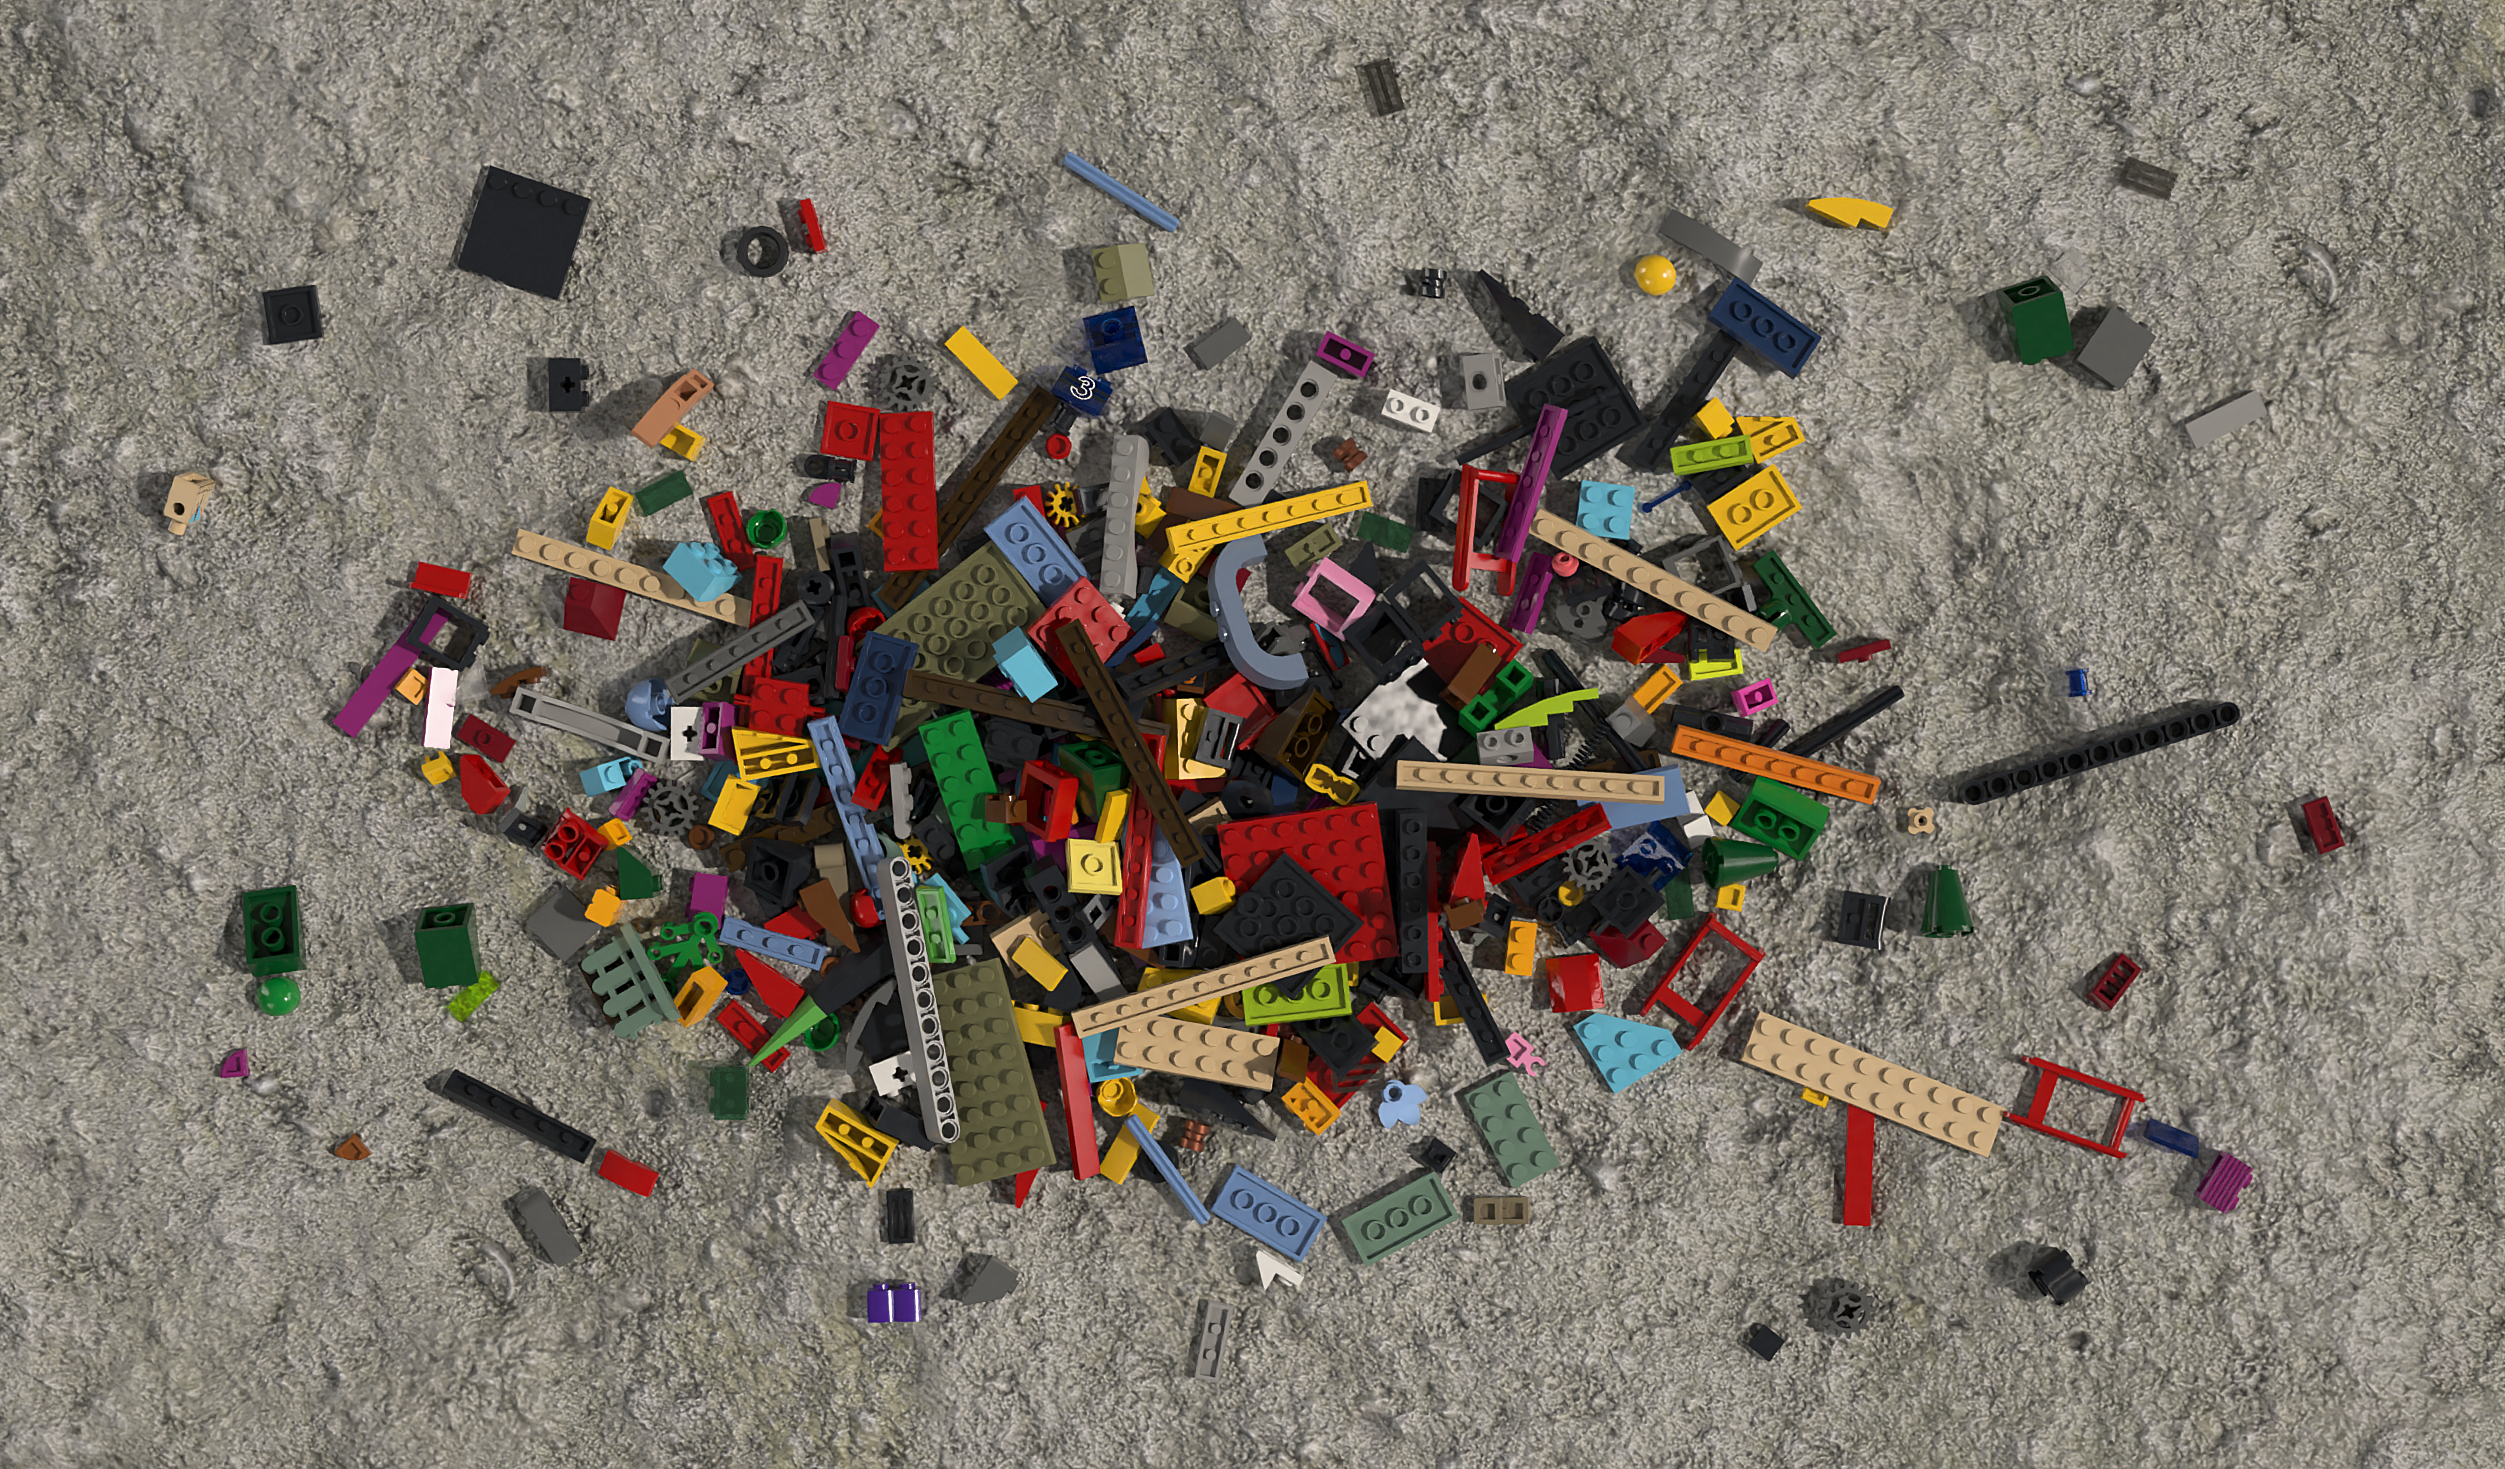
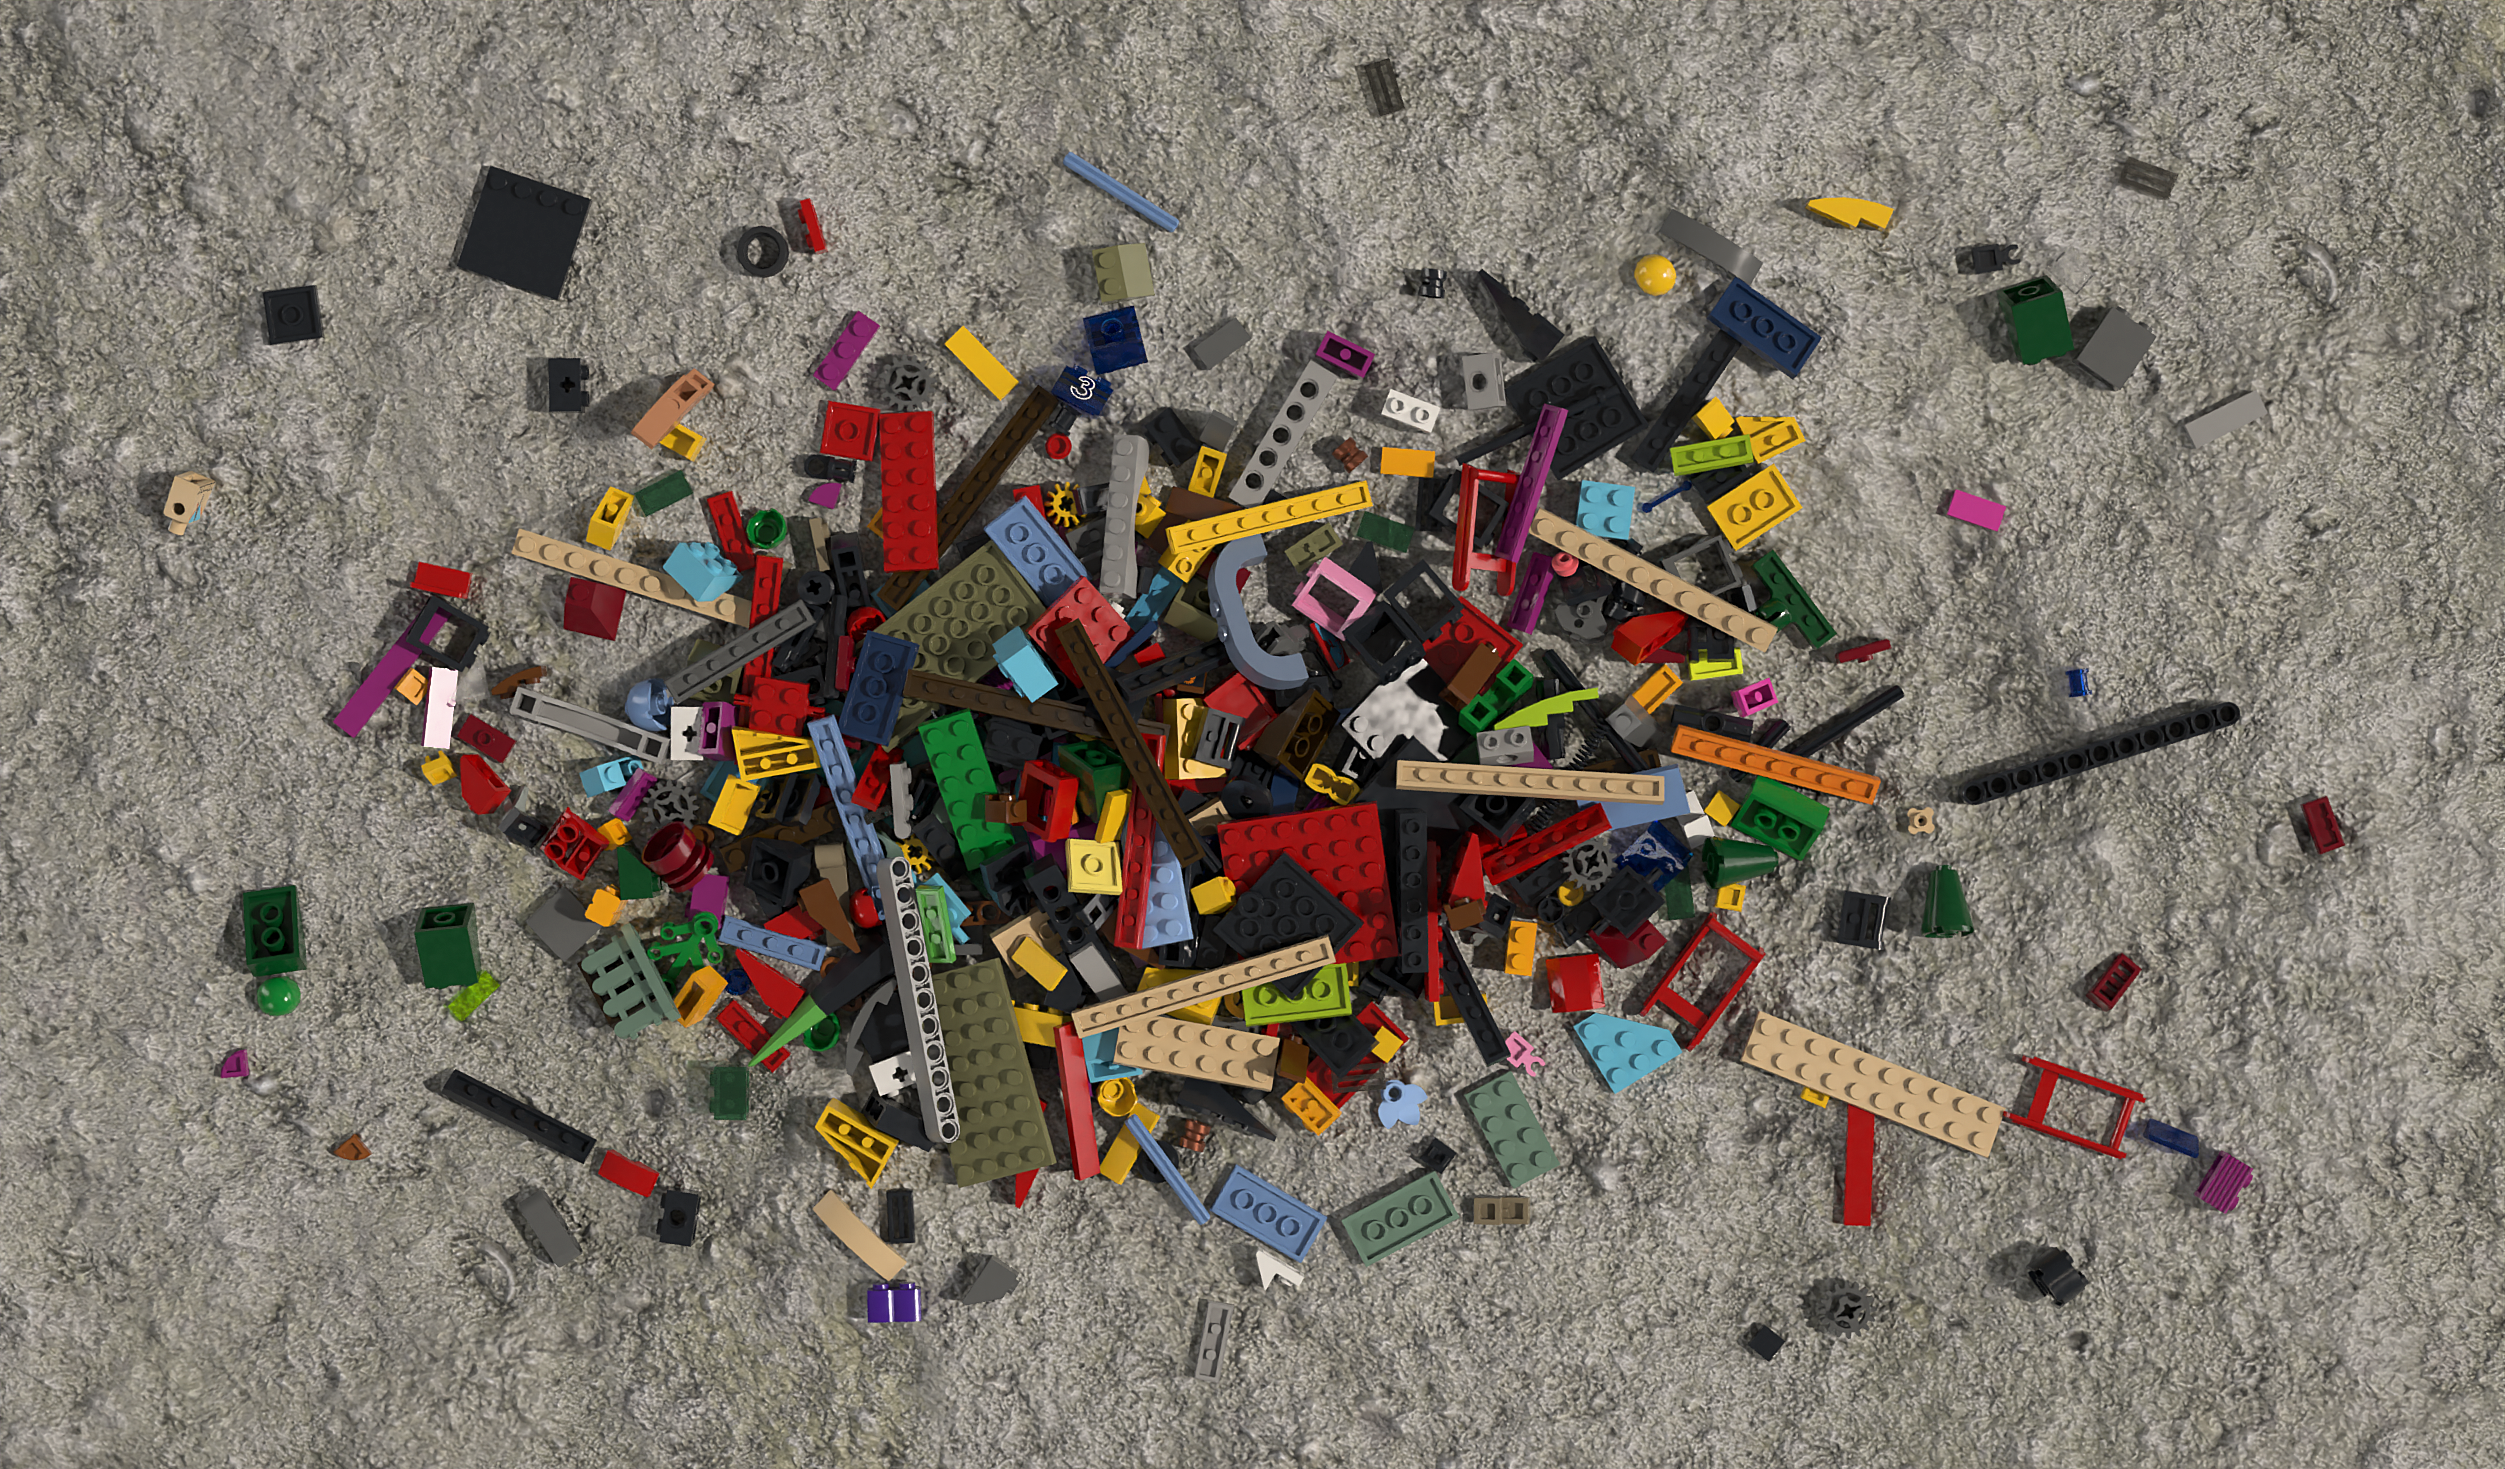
none -> dark red wheel [641,821,714,893]
none -> black brick [656,1187,702,1247]
none -> tan slope [812,1190,907,1281]
none -> light orange tile [1380,447,1435,478]
none -> dark pink tile [1946,489,2006,532]
none -> black plate [1971,243,2021,275]

